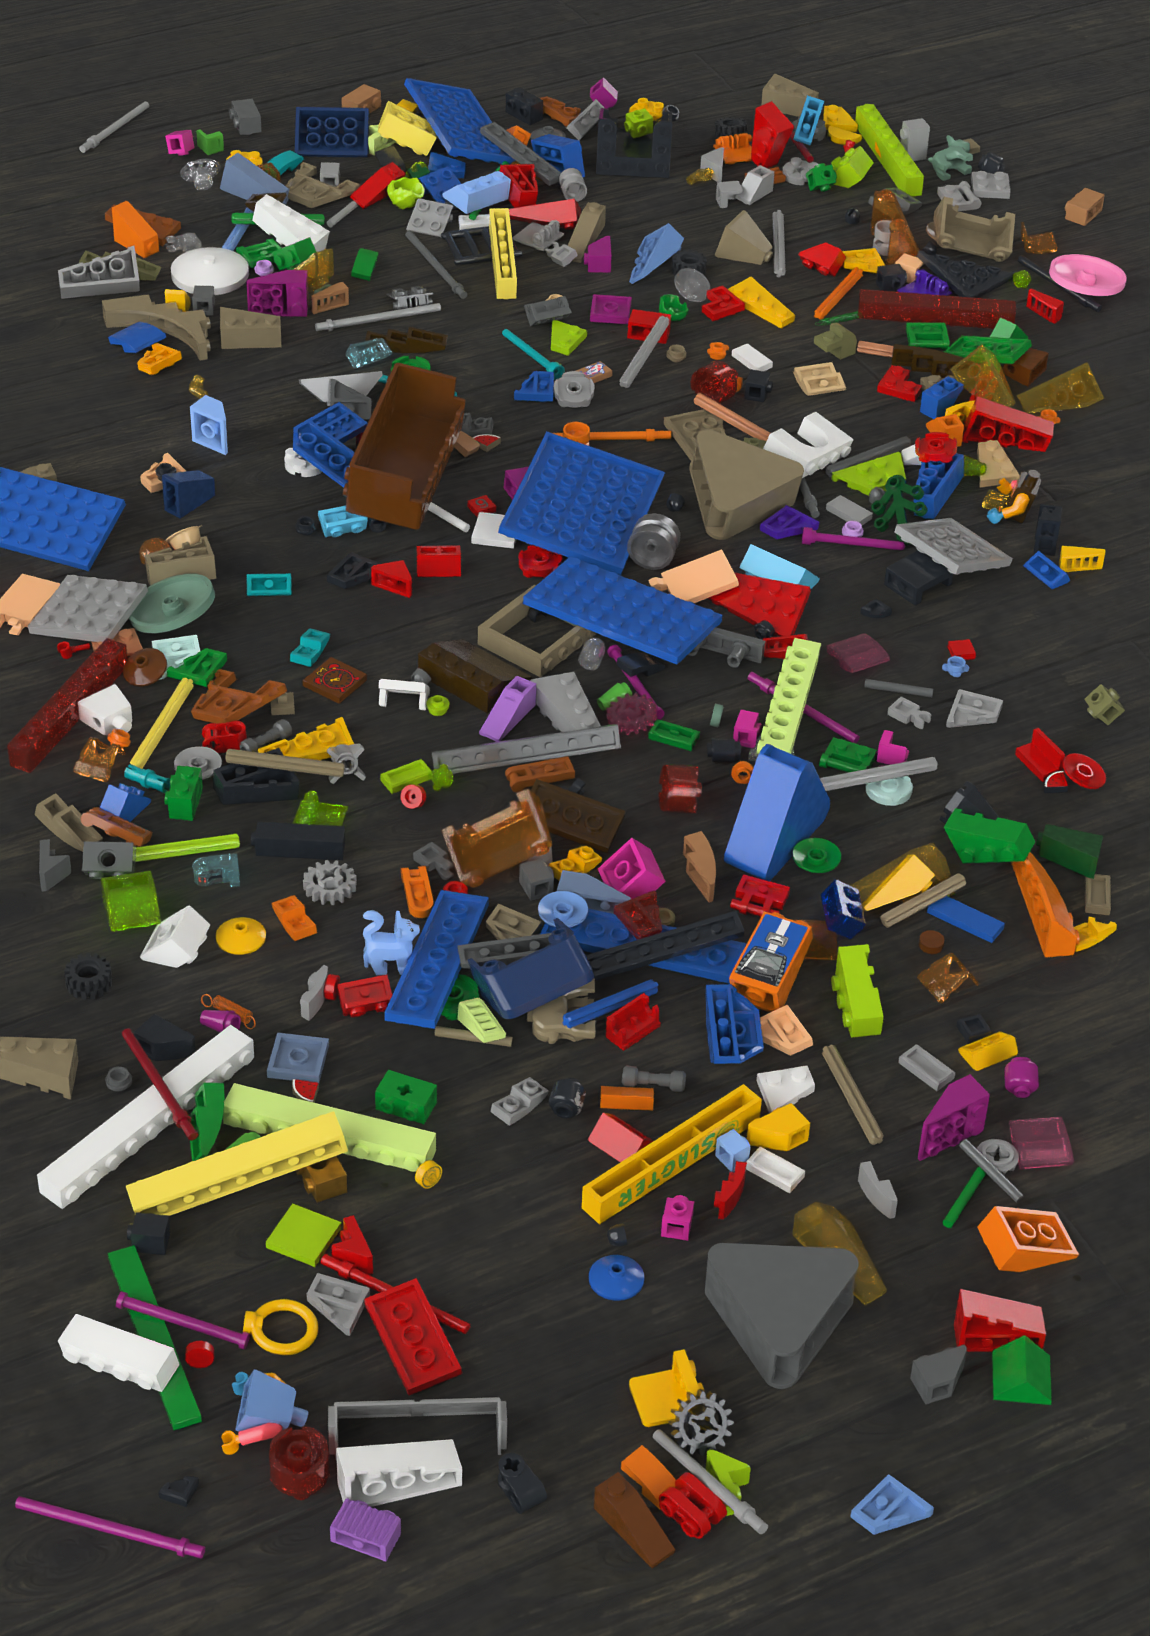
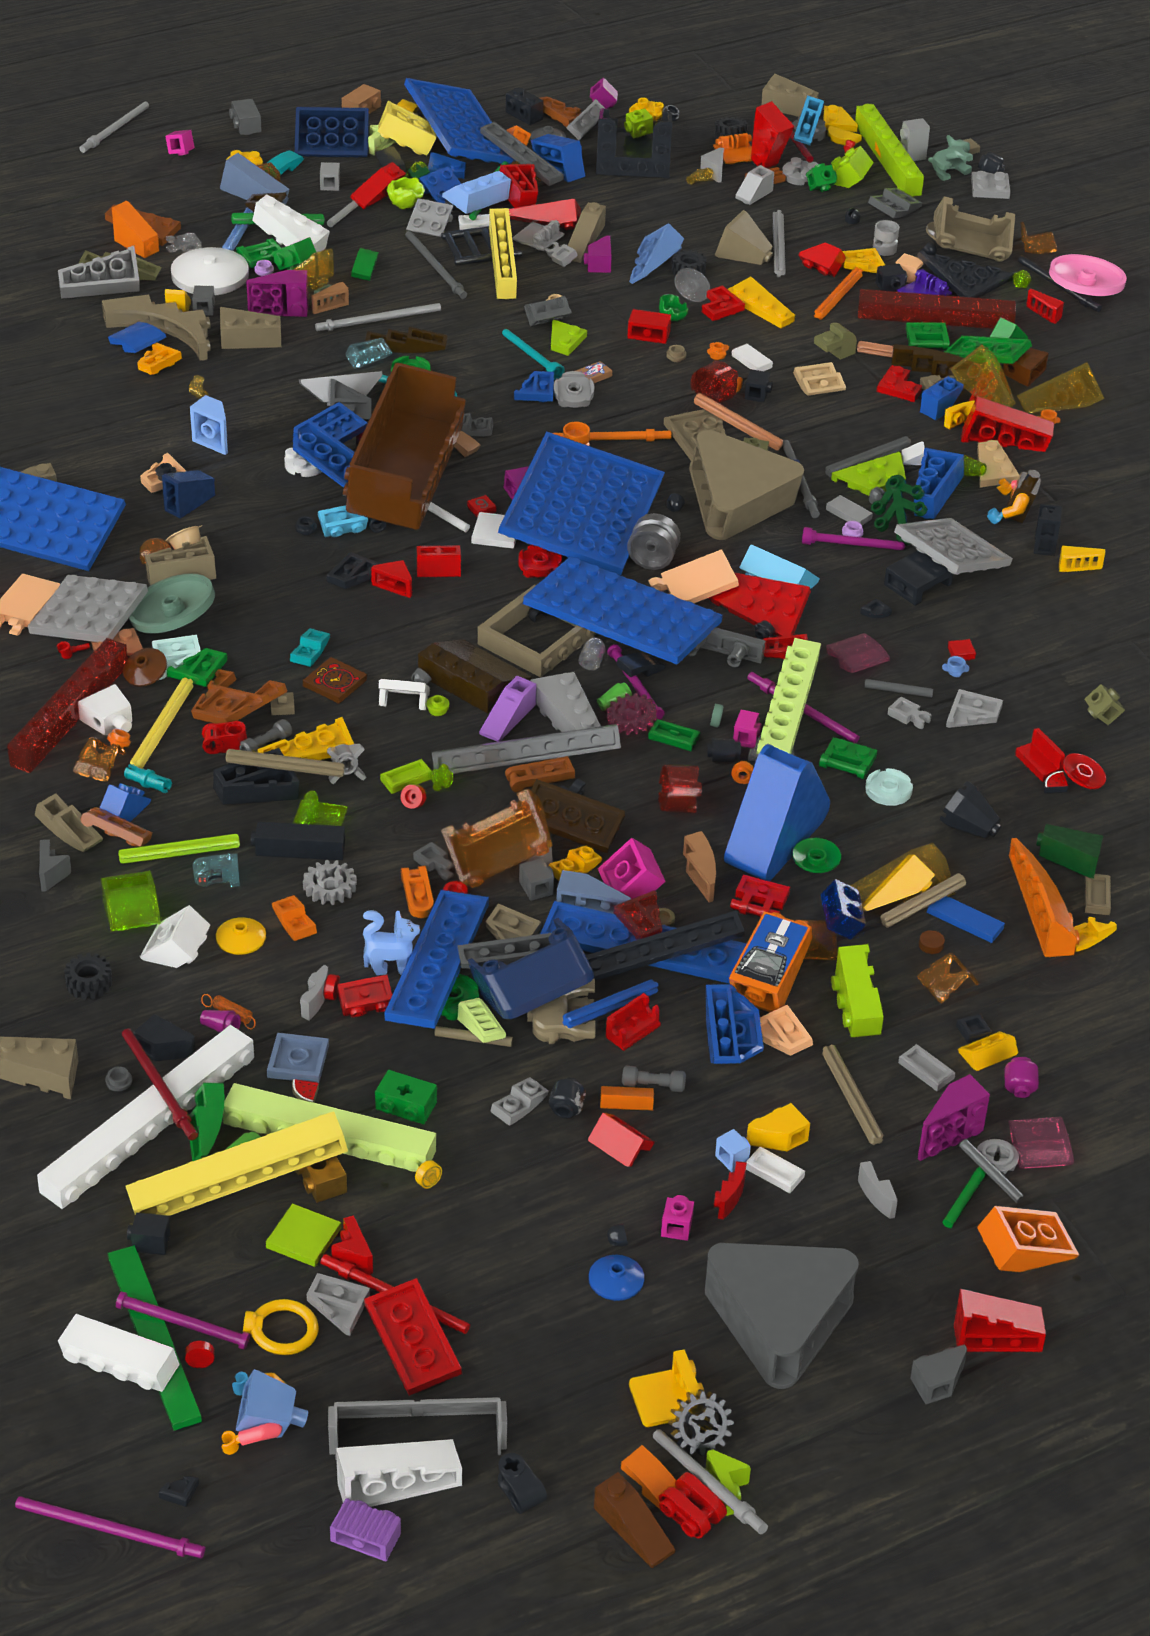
dark grey brick [82,841,136,880] -> none
green brick [164,766,203,821] -> none
light grey dish [174,747,222,779] -> none
clear wheel [180,159,220,190] -> none
bright green panel [196,129,224,155] -> none
teal slope [247,573,292,596] -> none
clear red brick [269,1426,330,1500] -> none
dark tan wing [286,162,360,208] -> none
dark grey hinge [387,286,433,310] -> none
tile [472,434,501,452] -> none
medium blue dish [538,891,588,927] -> none
light grey wheel [559,168,587,202] -> none
yellow brick [582,1084,762,1225] -> none
magenta plate [590,294,632,324] -> none
light grey axle [620,316,669,388] -> none
light grey panel [716,181,743,208] -> none
white wing [757,1066,815,1113] -> none
dark purple wing [760,505,819,539] -> none
white arch [763,412,853,478] -> none
clear yellow wedge [793,1202,887,1306] -> none
green piece [815,311,867,325] -> none
light grey axle [820,757,938,791] -> none
medium blue wing [851,1474,934,1535] -> none
clear orange windscreen [870,189,920,265] -> none
dark pink panel [877,730,909,765] -> none
red plate [915,432,957,463] -> none
orange slope [926,414,964,447] -> none
light grey plate [937,181,982,211] -> none
green wedge [944,808,1035,863] -> none
clear yellow tile [982,490,1009,512] -> none
green slope [992,1335,1052,1405] -> none
blue slope [1023,551,1070,589] -> none
medium nougat brick [1065,188,1105,226] -> none

